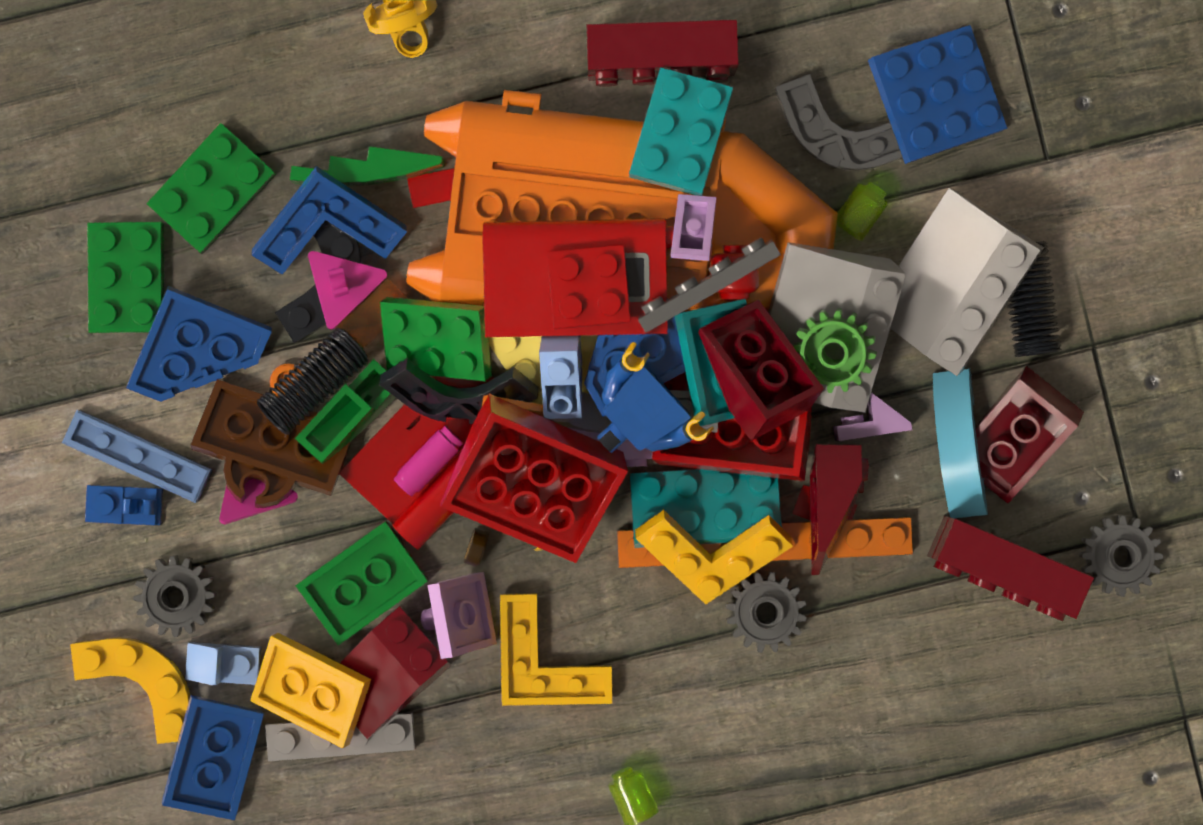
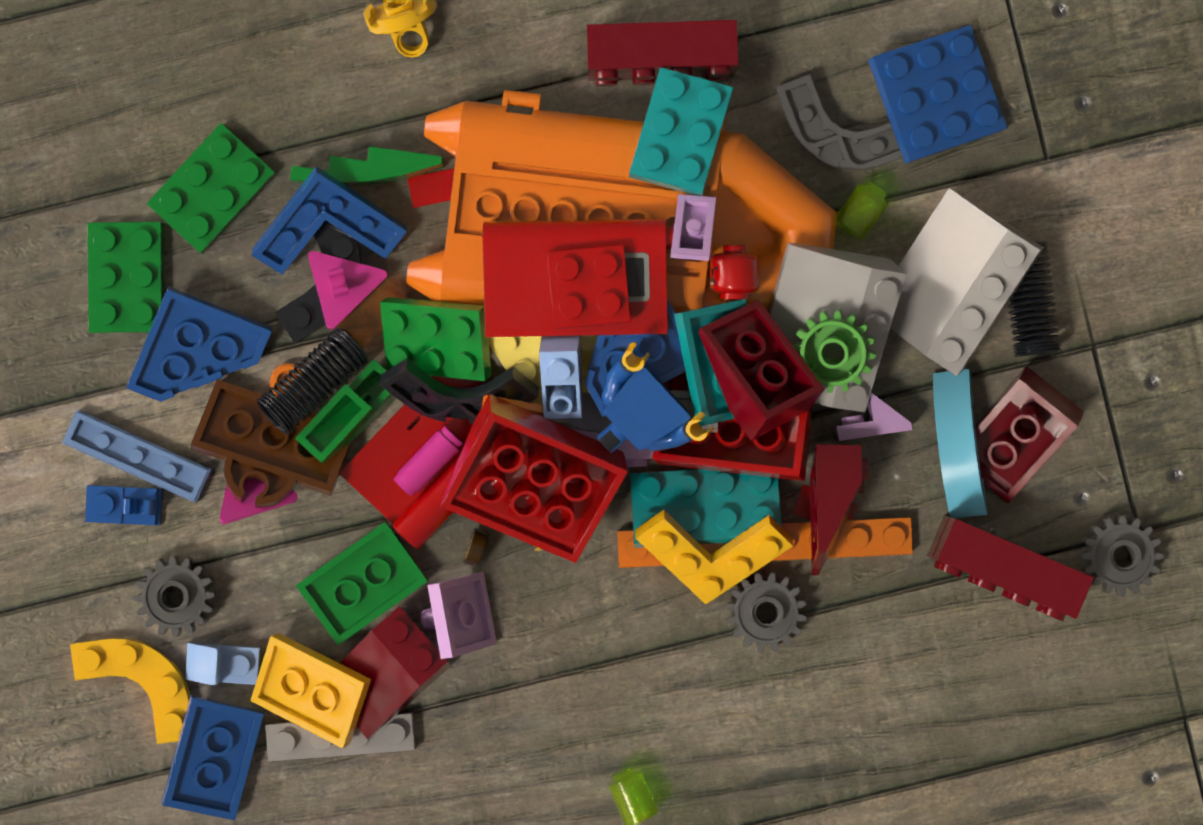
yellow plate [500,593,612,706] -> none
dark grey plate [638,237,781,333] -> none

